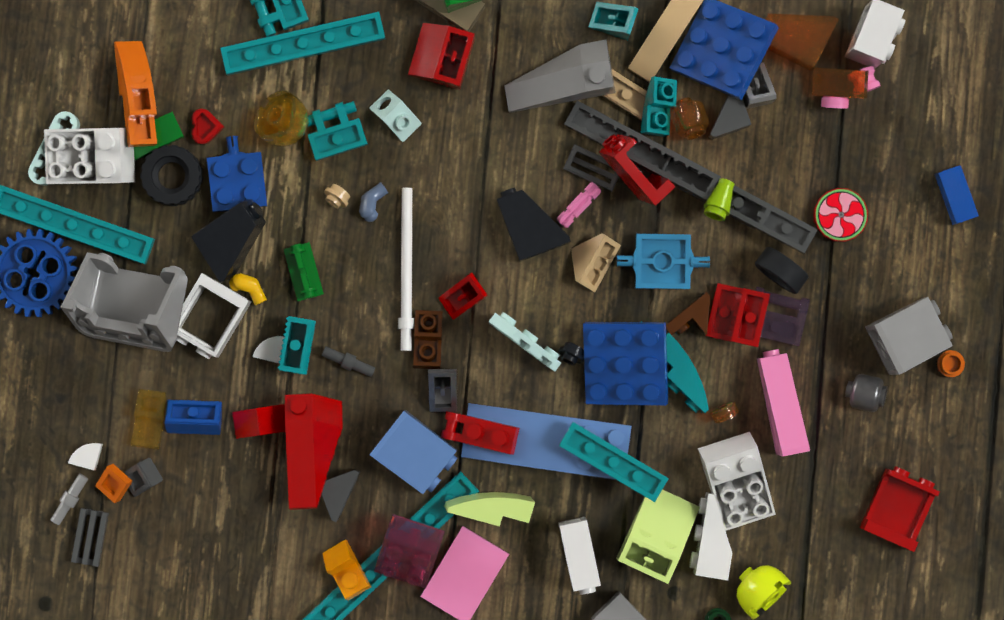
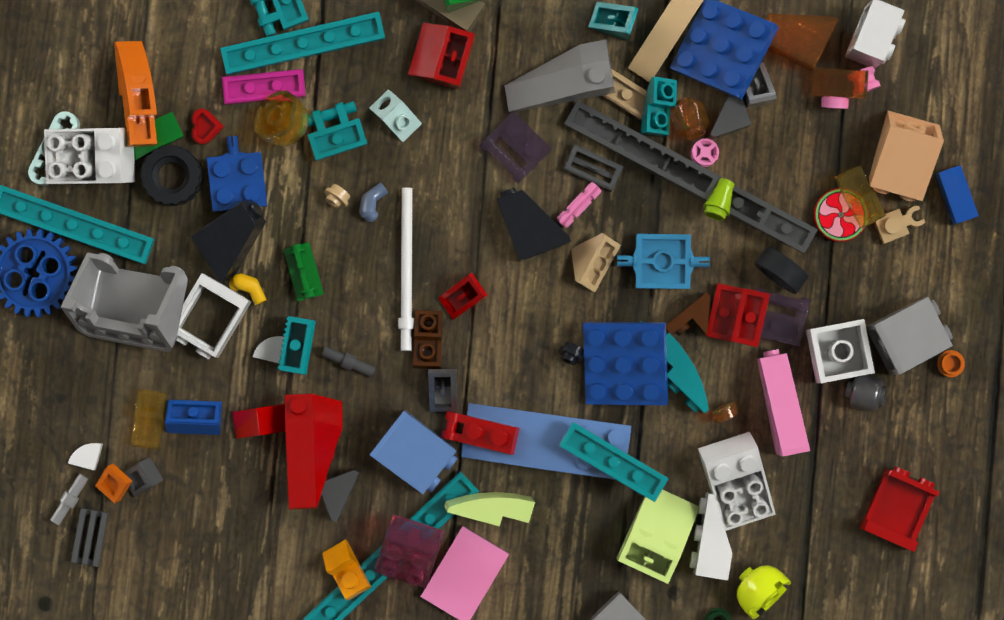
light aqua plate [489,312,561,372] -> none
white window [558,517,601,595] -> none
red panel [599,134,675,206] -> none
none -> dark pink tile [222,69,306,105]
none -> clear purple plate [479,112,552,184]
none -> bright pink wheel [690,138,719,167]
none -> white brick [806,319,875,383]
none -> clear yellow slope [834,165,886,228]
none -> light nougat slope [869,111,944,202]
none -> tan plate [873,206,925,244]

